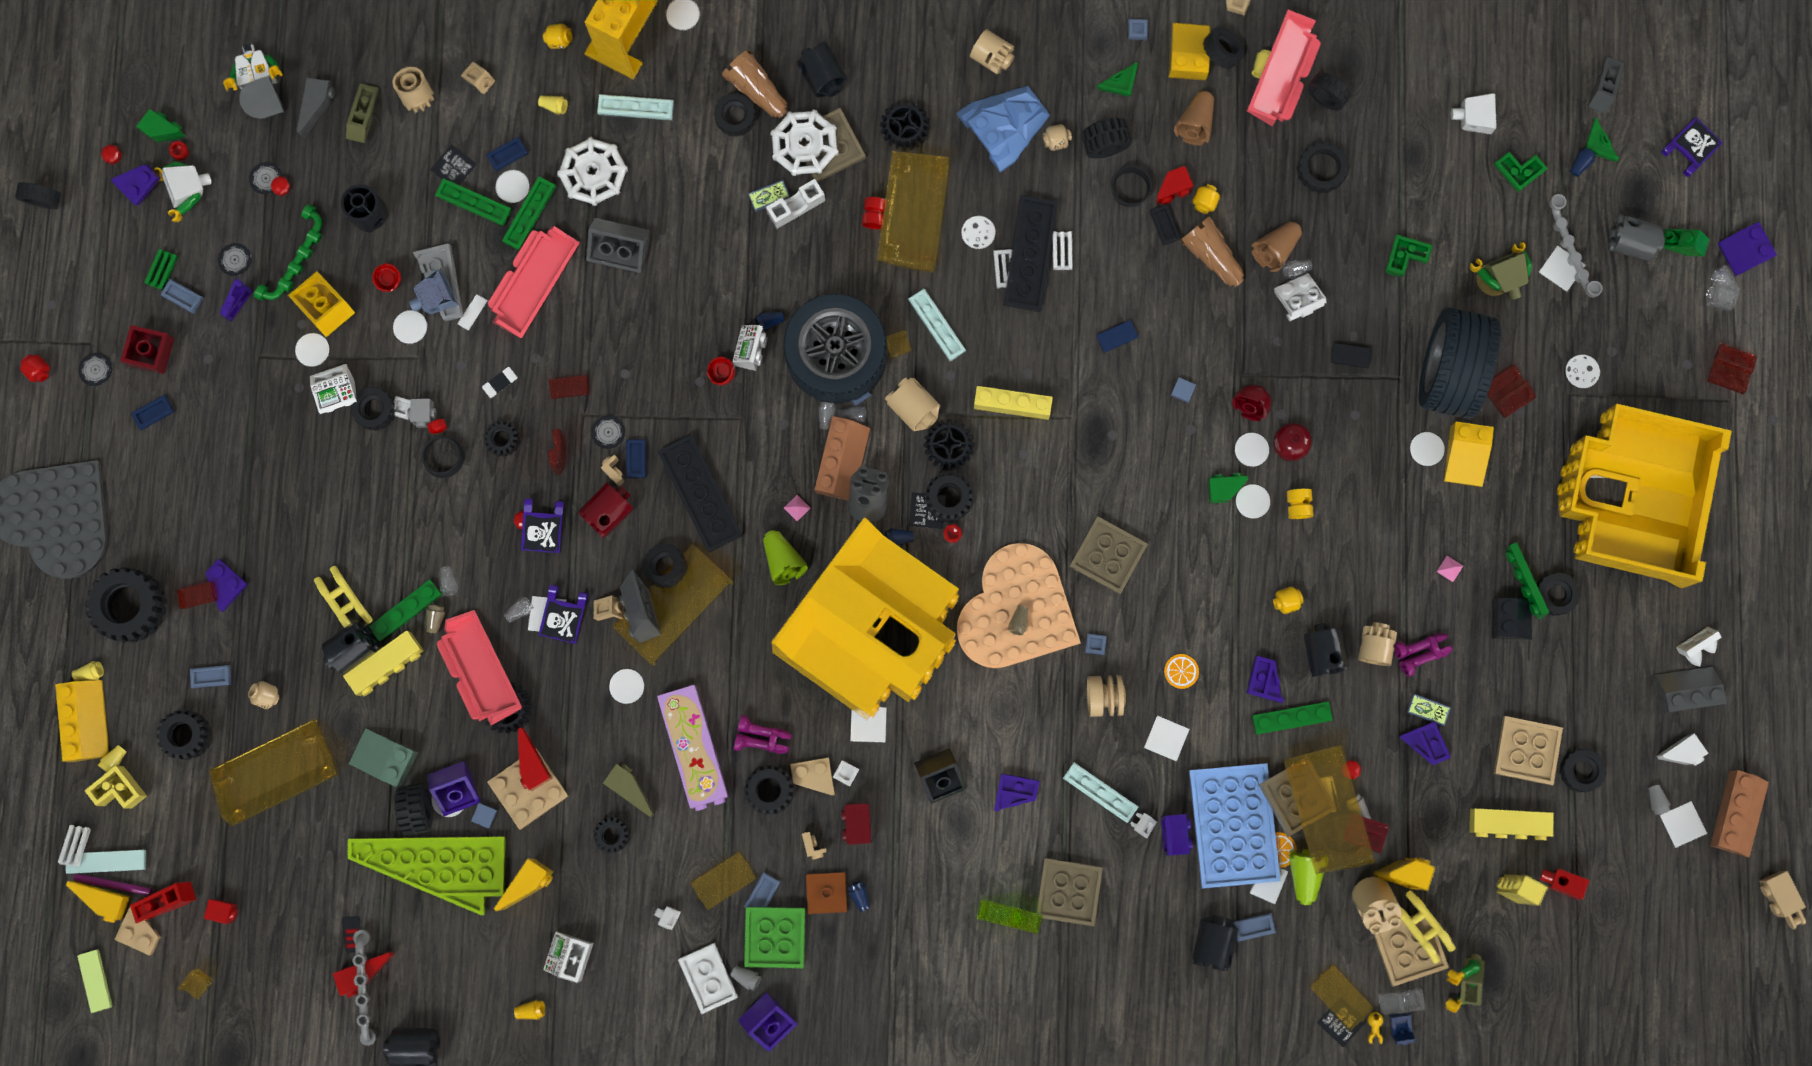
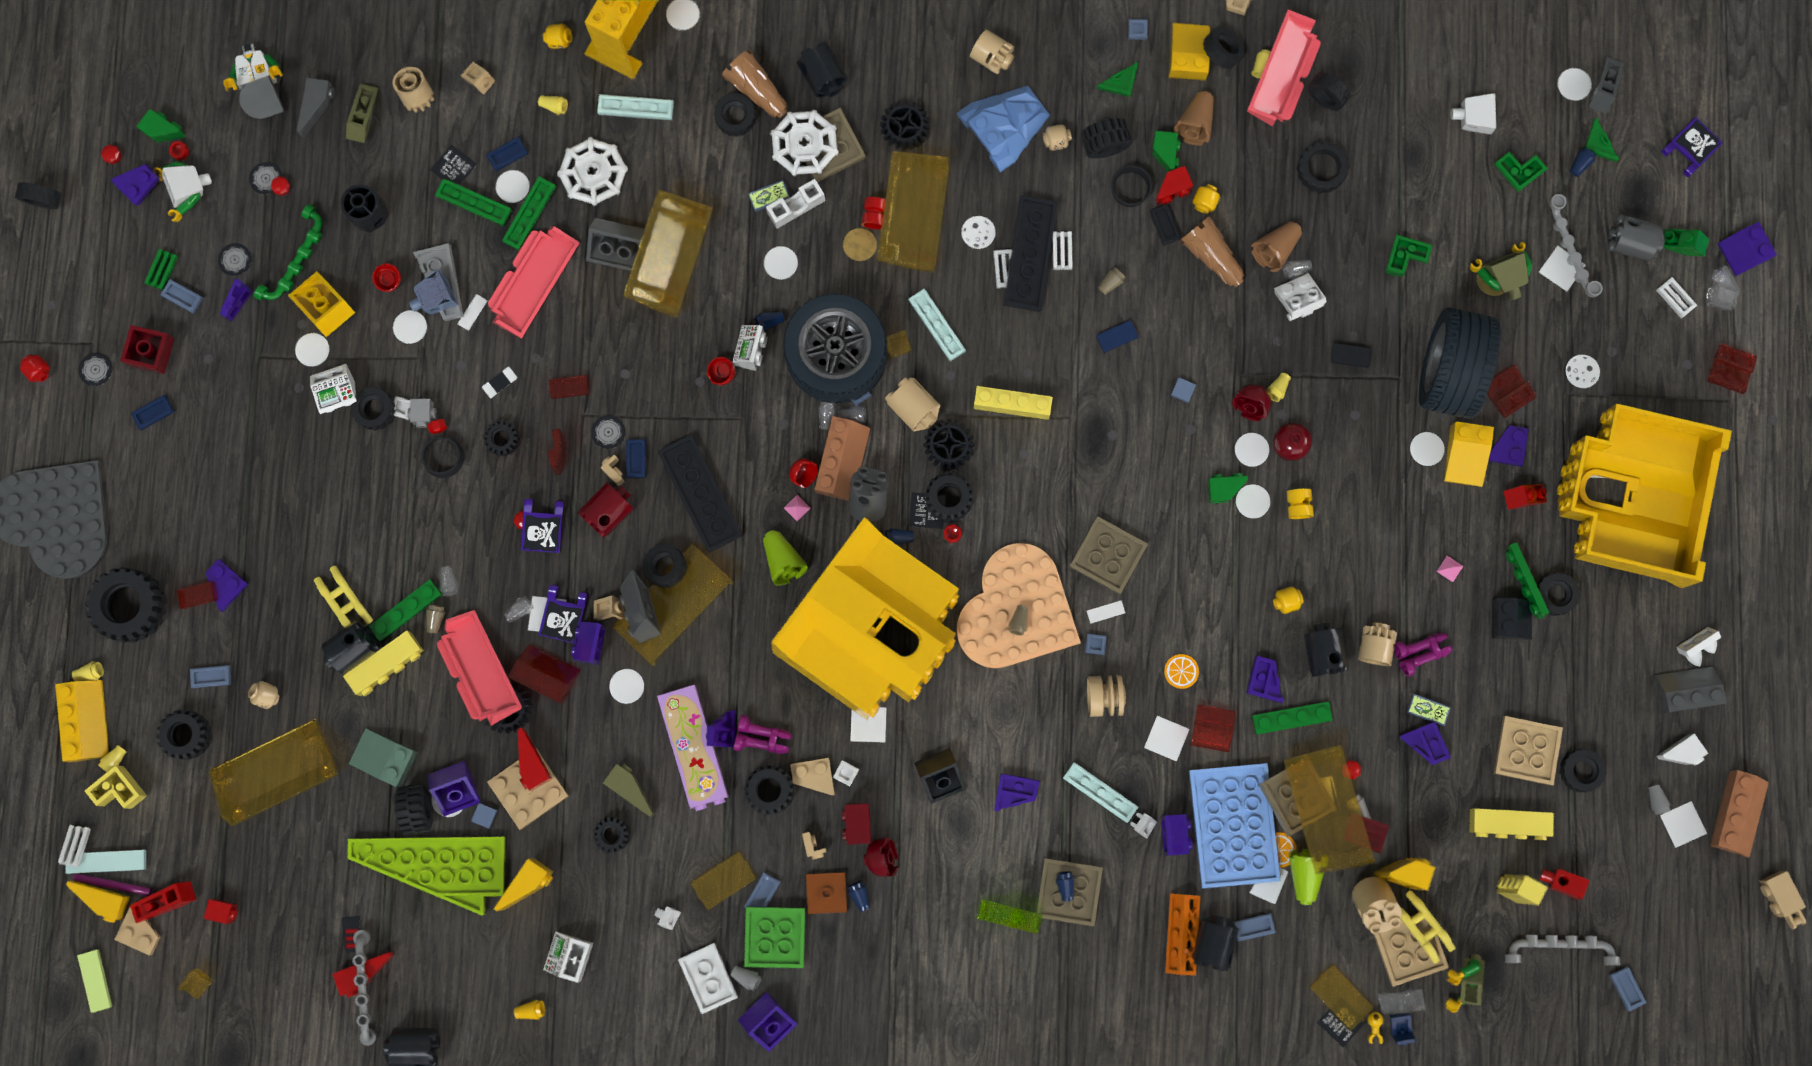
none -> clear red slope [508,644,581,704]
none -> dark purple slope [571,622,606,665]
none -> clear yellow slope [623,189,713,318]
none -> dark purple wing [706,710,736,748]
none -> white sticker [764,246,798,279]
none -> red hair [789,458,818,488]
none -> pearl gold sticker [843,228,877,261]
none -> dark red cylinder [863,837,898,877]
none -> dark blue cone [1055,871,1075,901]
none -> white sticker [1087,601,1125,623]
none -> dark tan cone [1098,267,1126,295]
none -> green slope [1152,131,1181,172]
none -> orange fence [1165,893,1200,975]
none -> clear red slope [1190,704,1236,752]
none -> light yellow cone [1267,373,1291,402]
none -> dark purple wing [1488,426,1528,467]
none -> red slope [1503,484,1547,510]
none -> light grey bar [1505,935,1620,965]
none -> white sticker [1558,68,1591,100]
none -> sand blue tile [1609,966,1647,1011]
none -> white tile [1656,277,1697,318]

